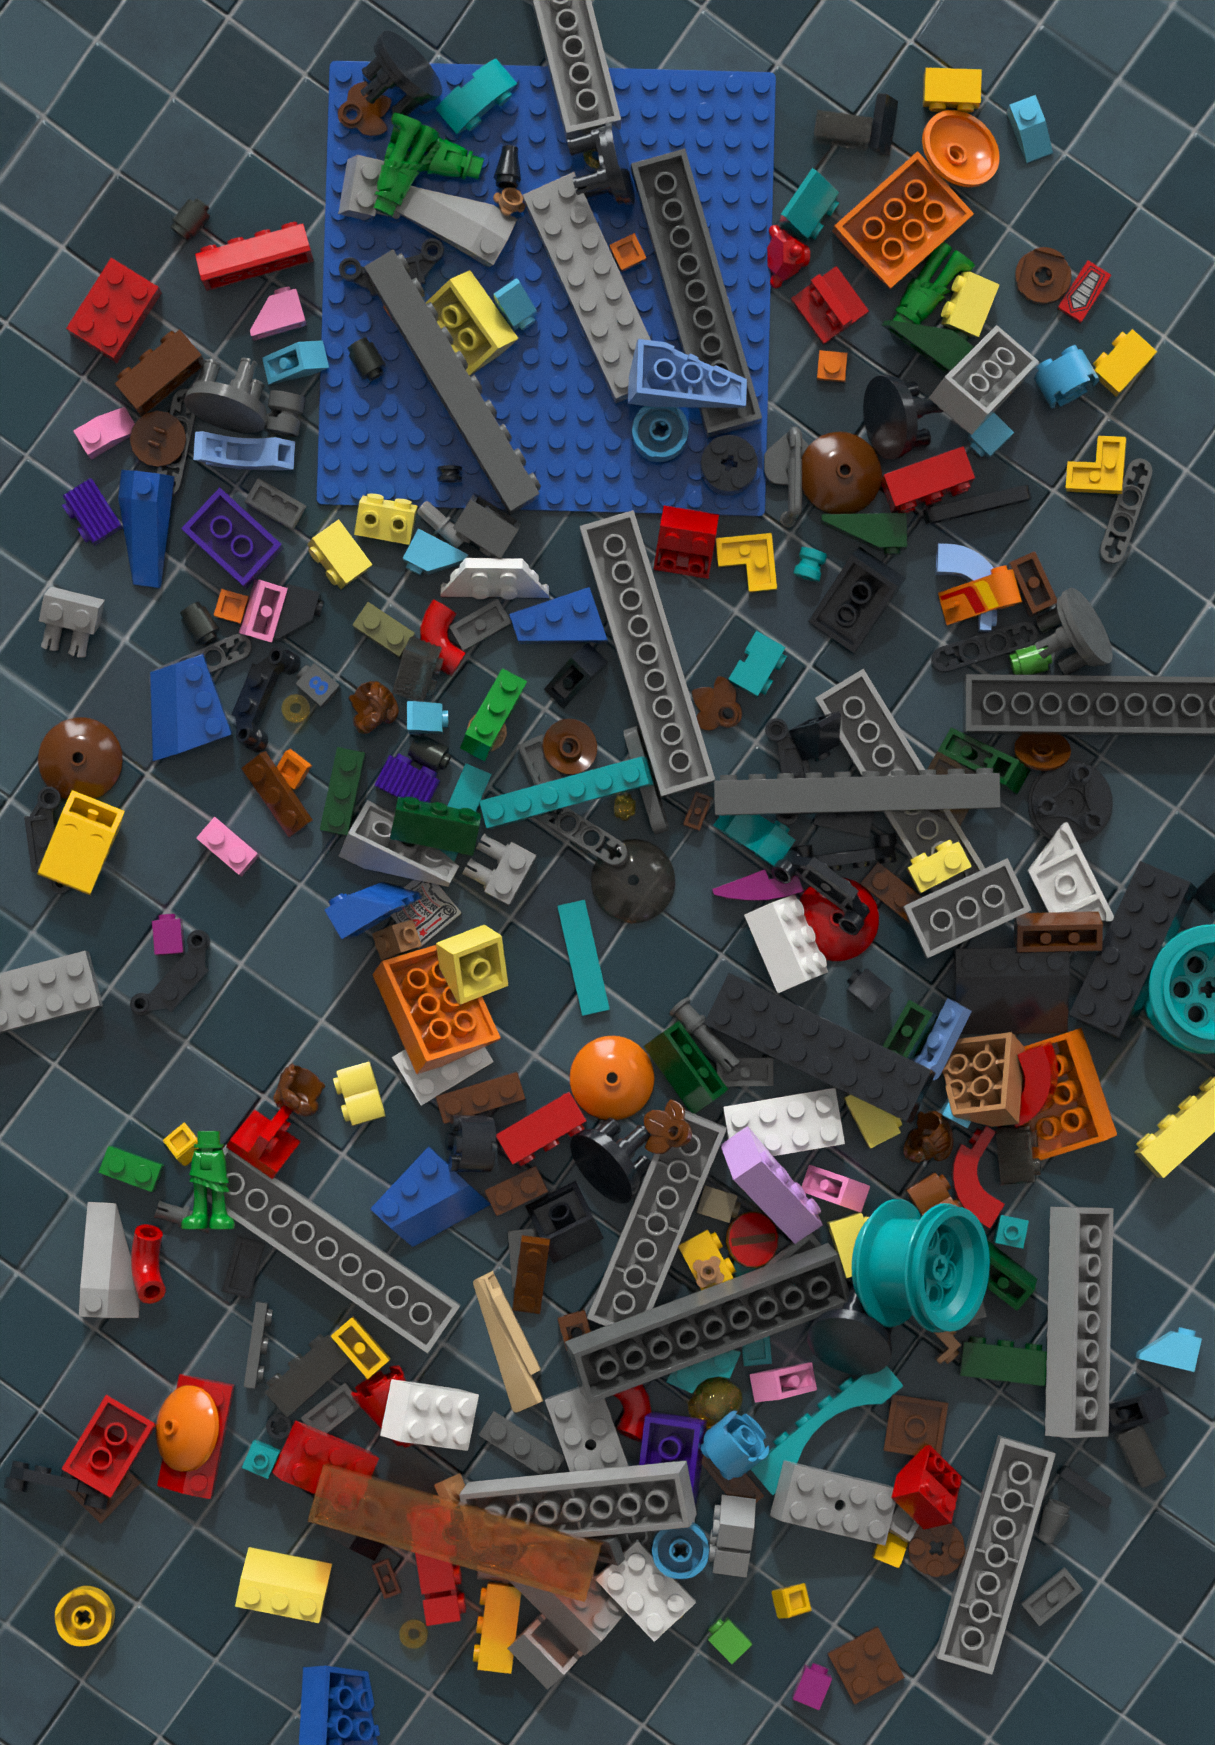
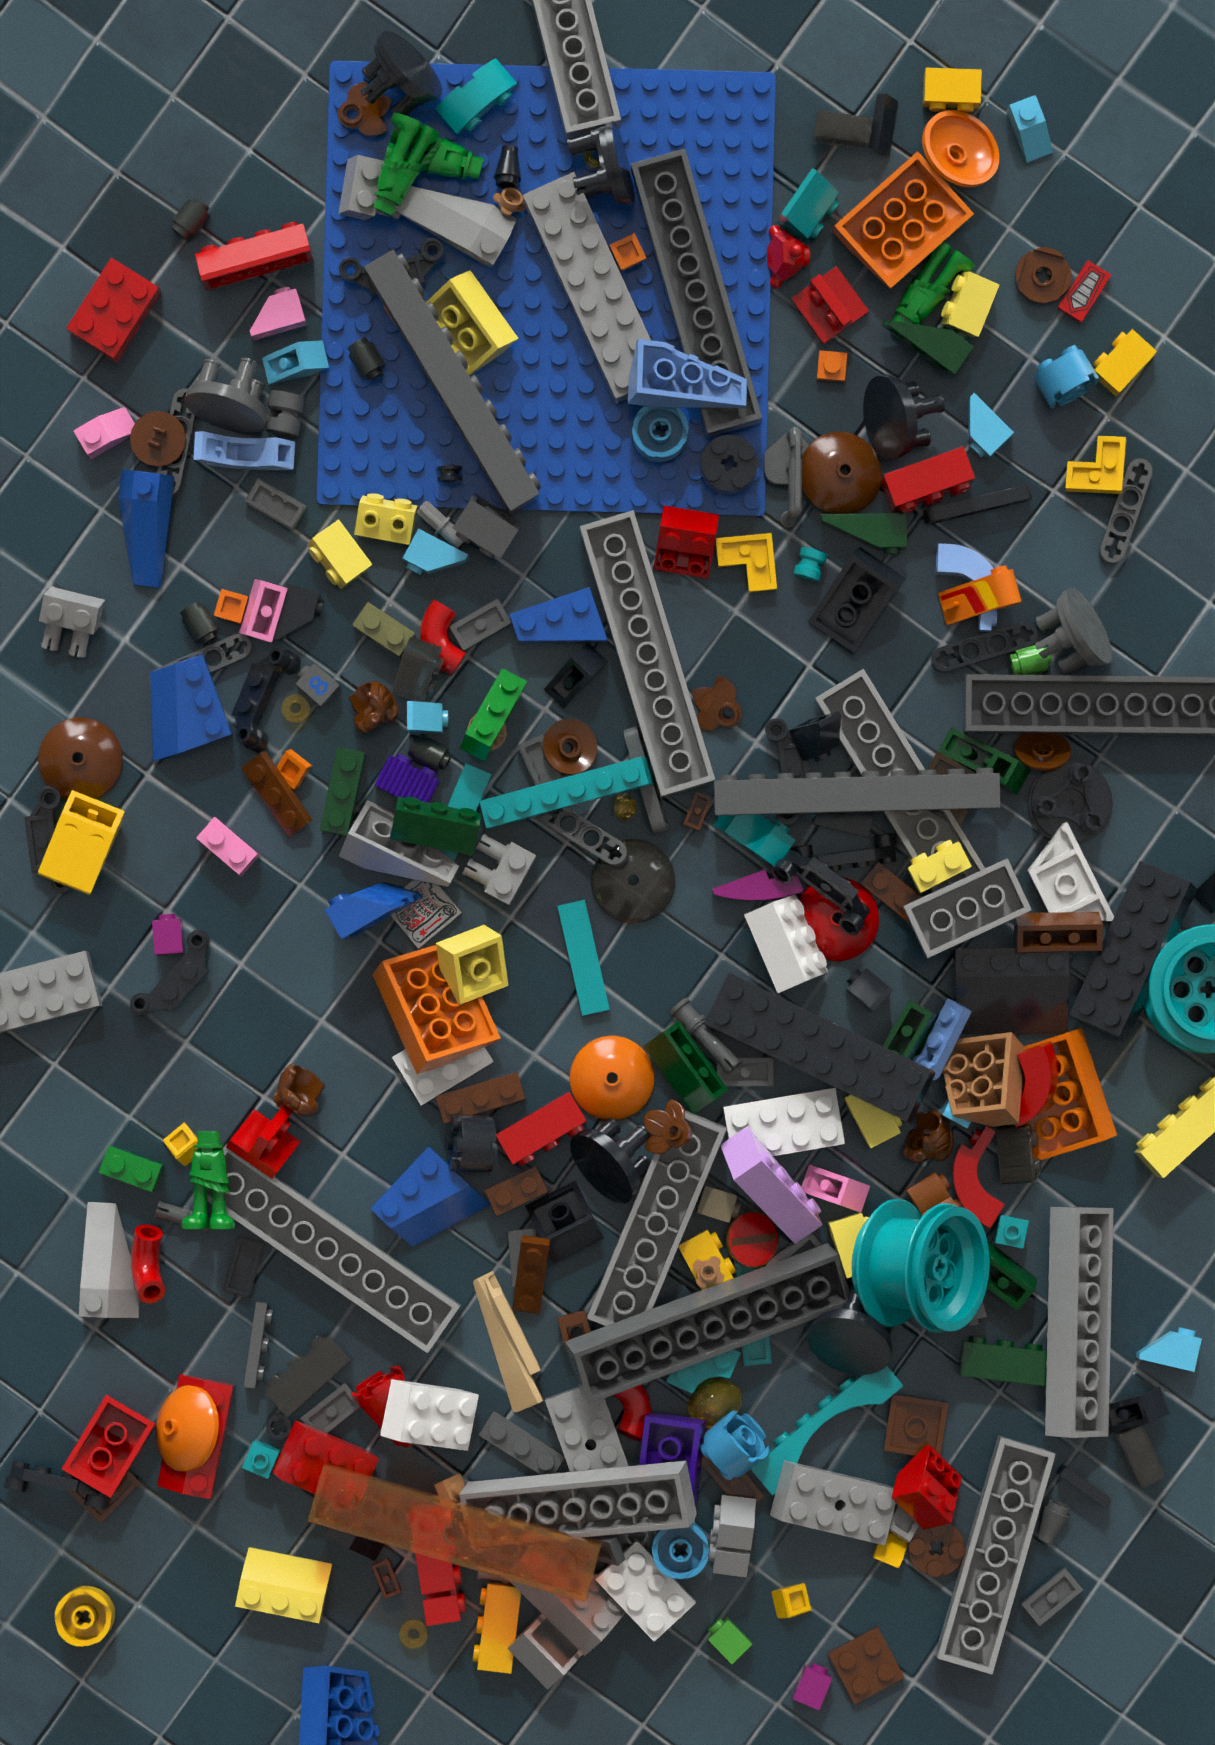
dark purple brick [62,478,123,546] -> none
reddish brown brick [115,329,204,417] -> none
dark purple brick [181,487,284,589] -> none
yellow brick [331,1316,391,1379] -> none
light yellow brick [333,1062,386,1126] -> none
medium nougat bracket [372,920,421,960] -> none
white wing [441,558,549,599] -> none
medium azure slope [494,278,537,331] -> none
teal brick [728,631,787,698] -> none
bright pink slope [750,1362,817,1402] -> none
light grey brick [929,325,1039,435] -> none
medium nougat bracket [934,1331,961,1364] -> none
reddish brown brick [1007,551,1057,617] -> none

